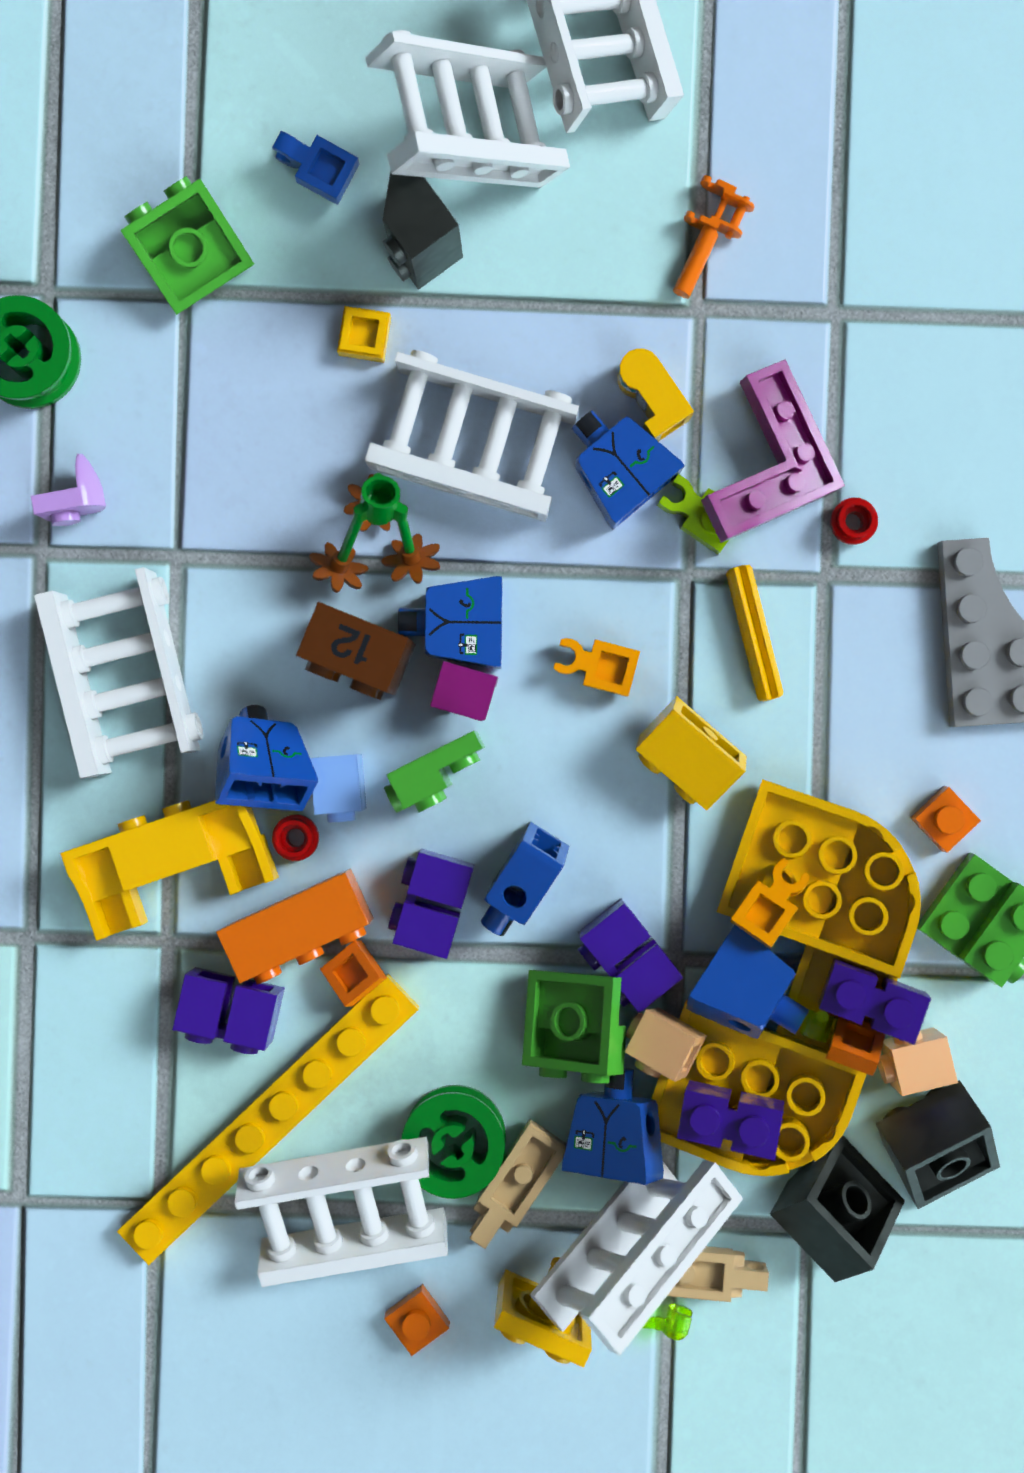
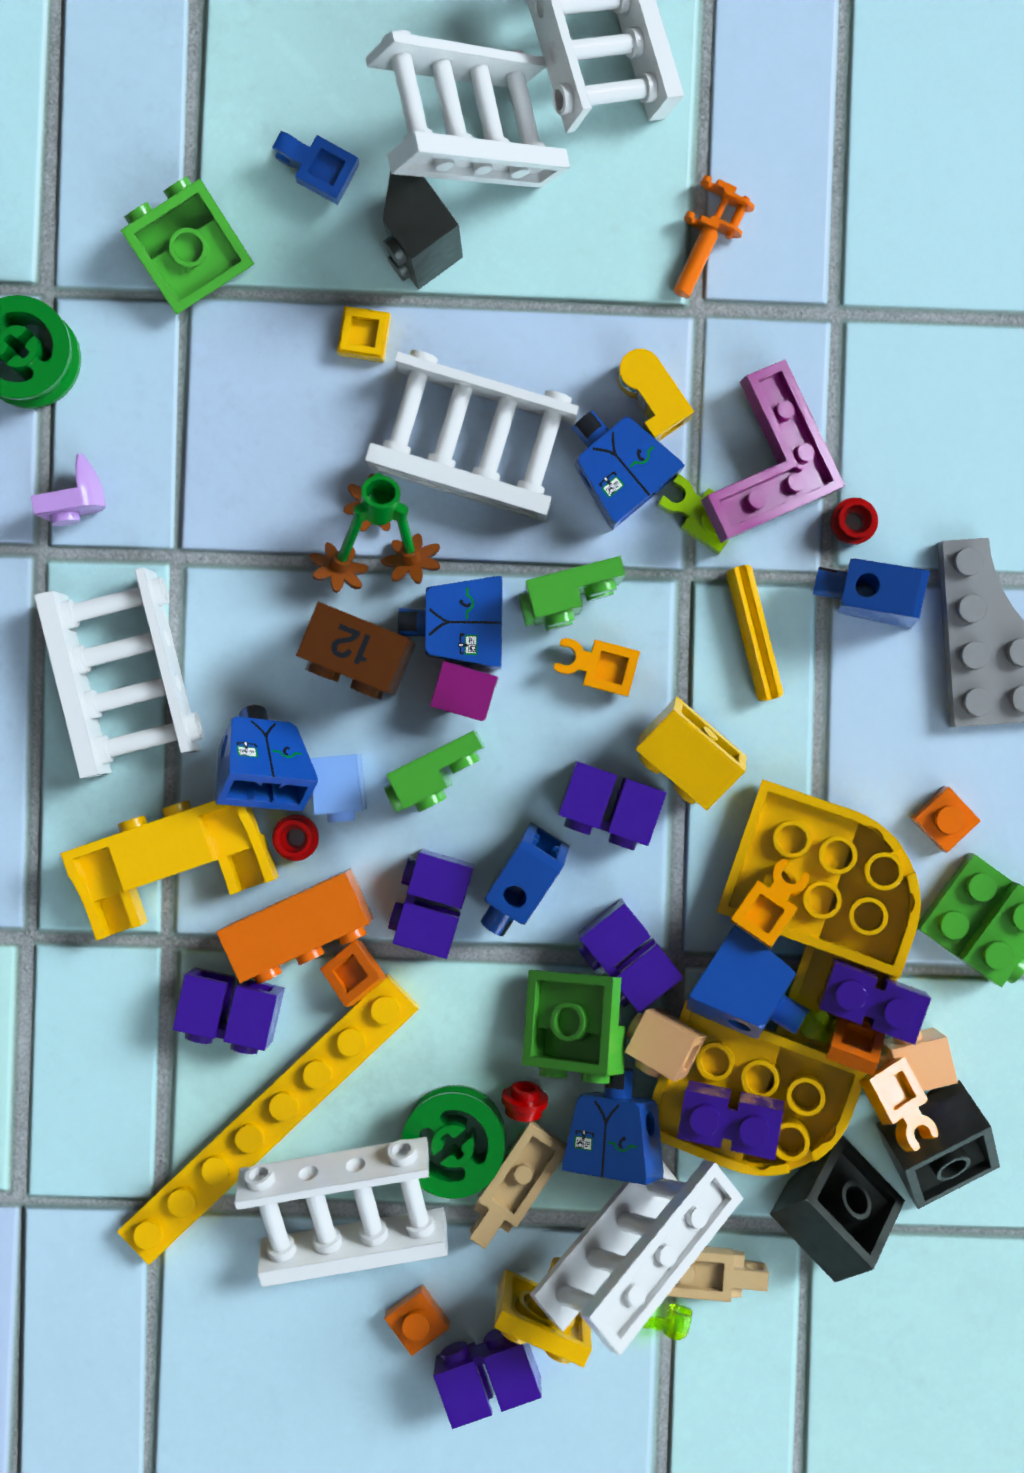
none -> dark purple piece [433,1329,542,1429]
none -> red plate [501,1081,548,1122]
none -> bright green plate [519,556,626,631]
none -> dark purple piece [557,761,667,850]
none -> blue torso [813,558,930,629]
none -> plate [859,1057,938,1151]

